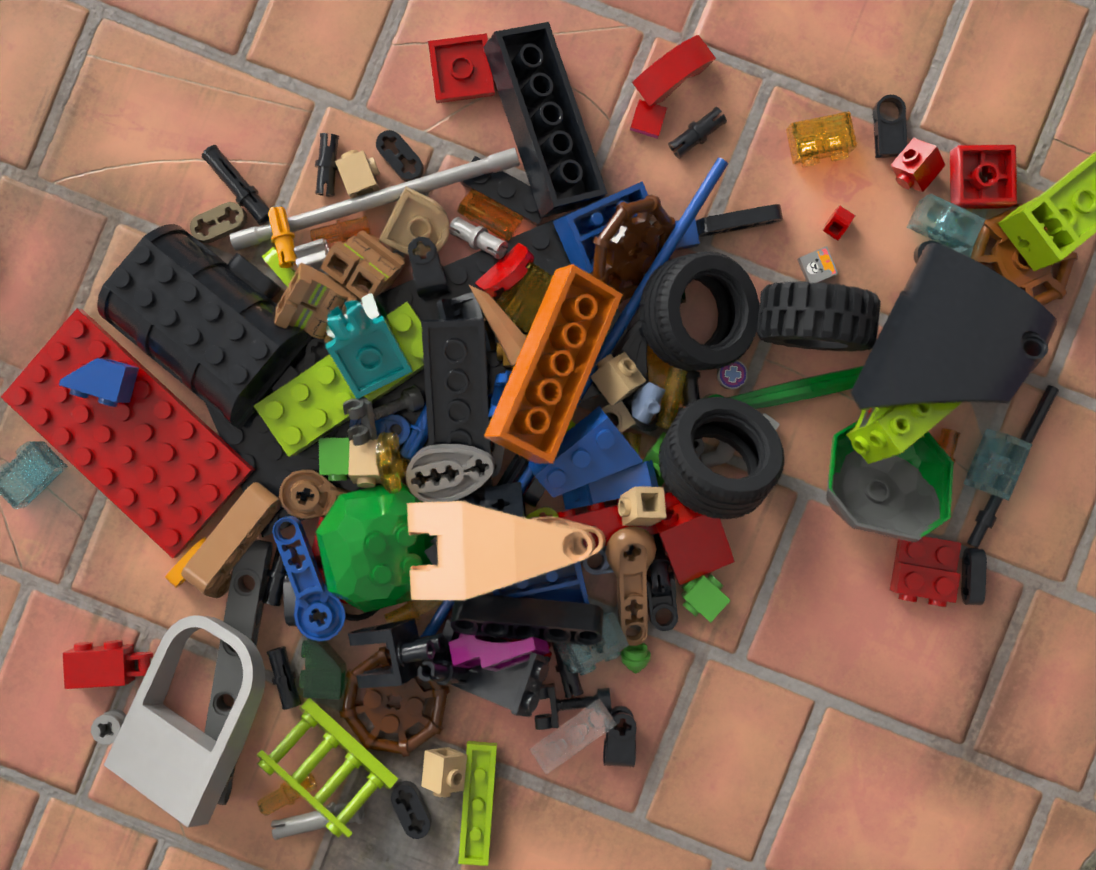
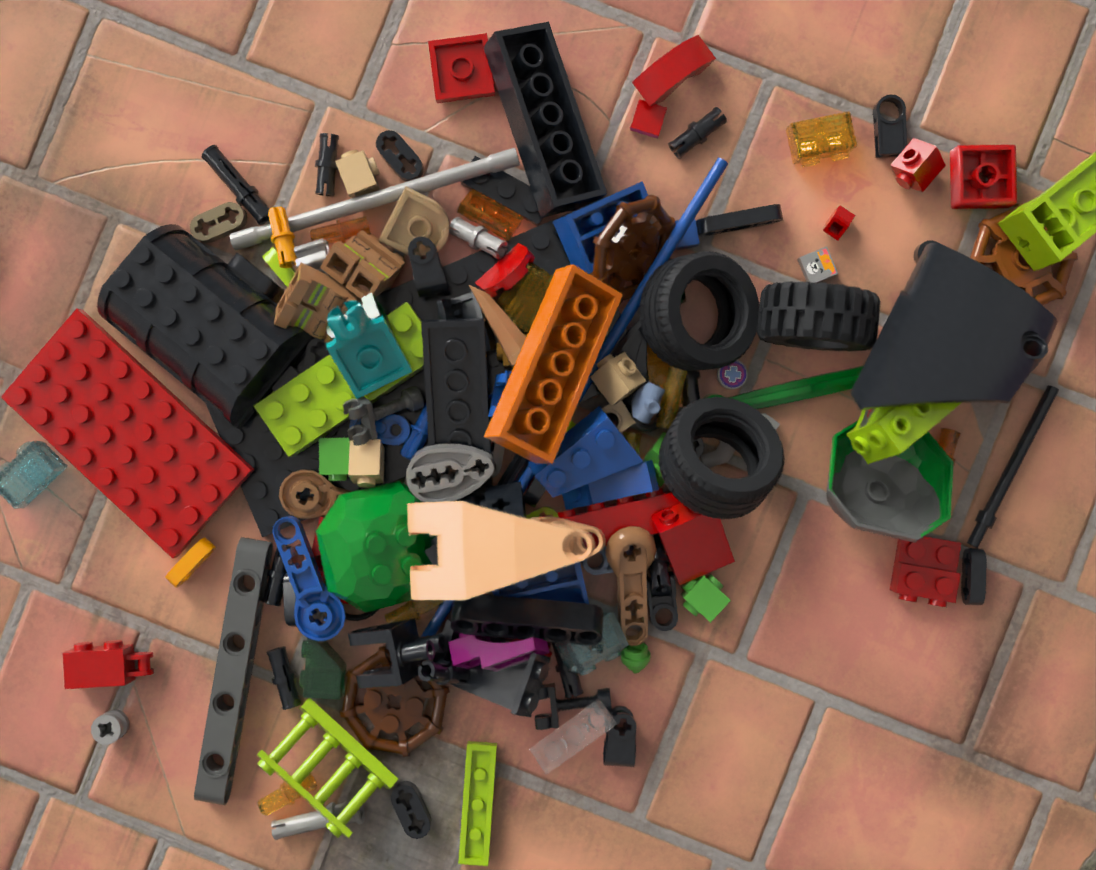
blue slope [59,358,139,407] -> none
window [104,616,265,828] -> none
medium nougat beam [181,482,281,599] -> none
clear yellow dish [375,432,408,494] -> none
tan brick [421,747,467,797] -> none
tan brick [618,487,666,526] -> none
clear light blue brick [907,193,986,253] -> none
clear light blue brick [963,428,1032,501] -> none

